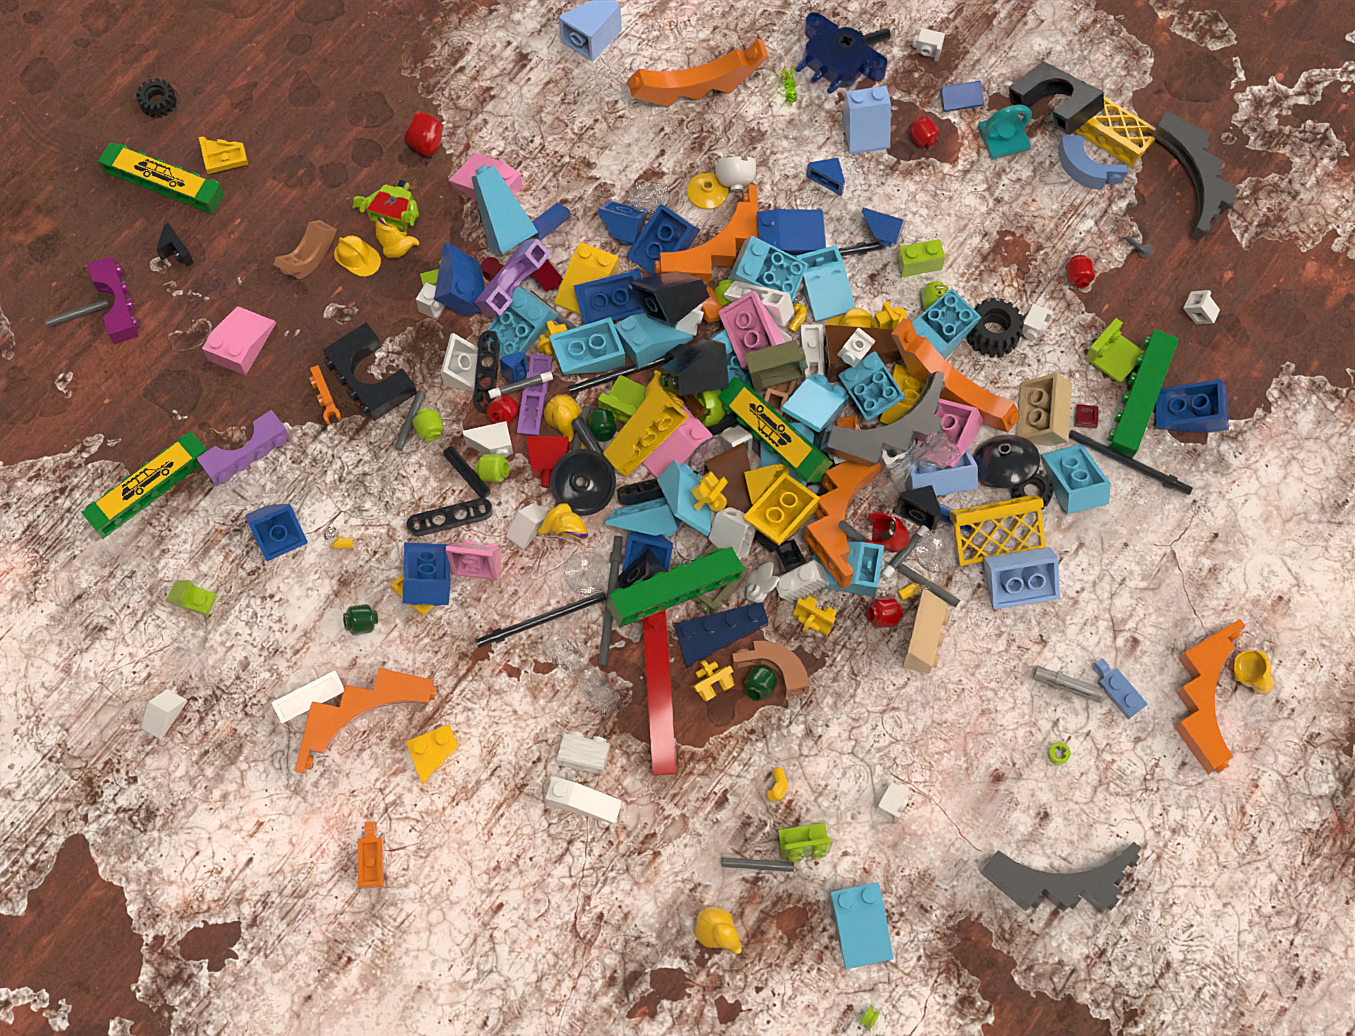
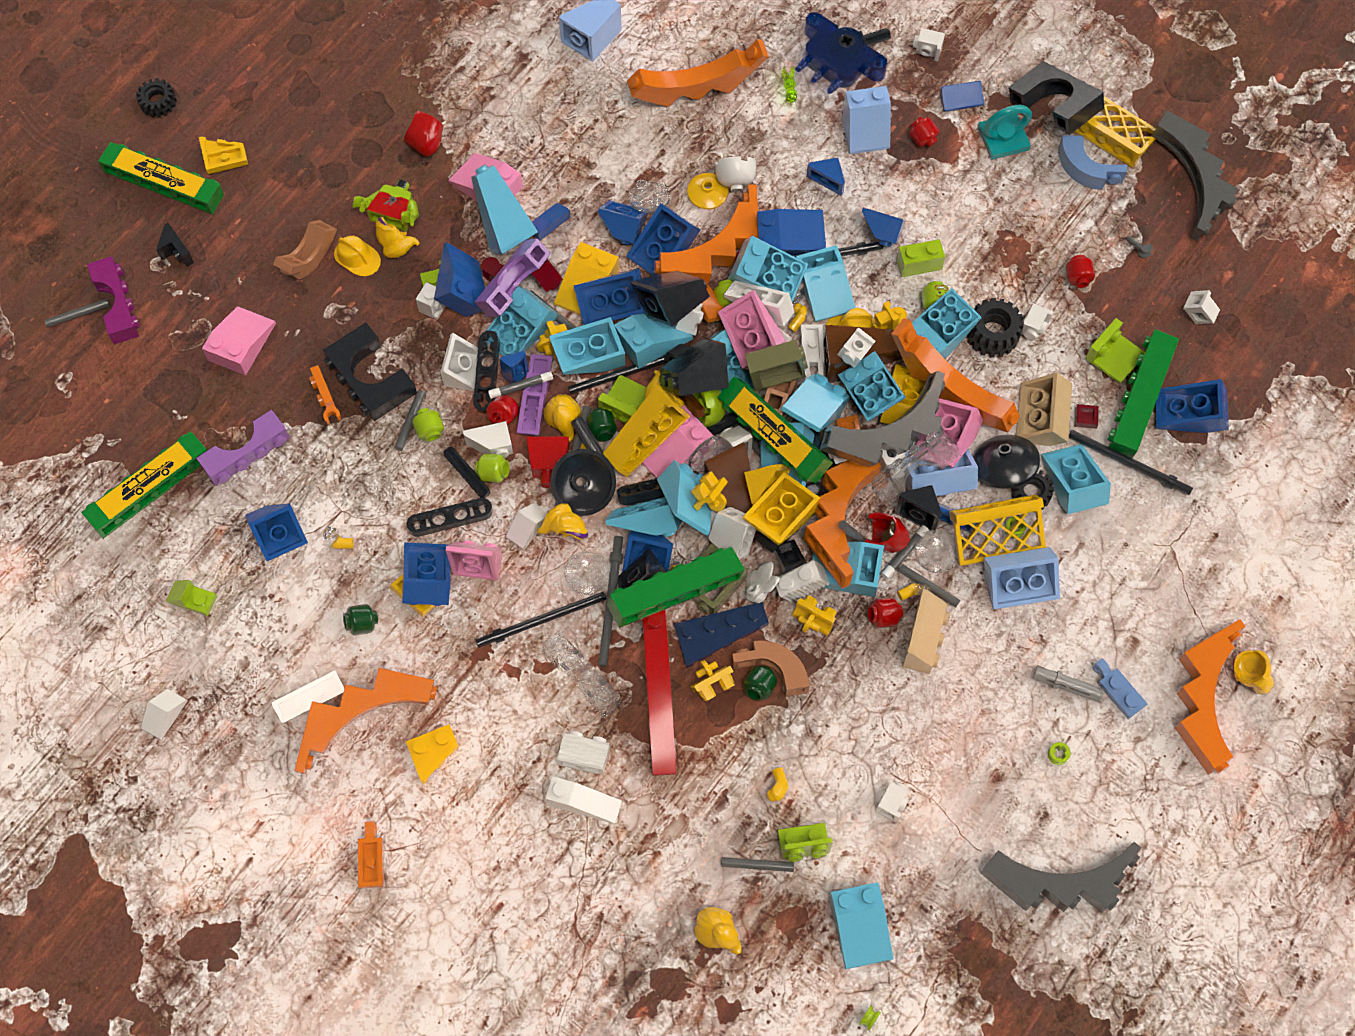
none -> lime bush [1005,516,1026,539]

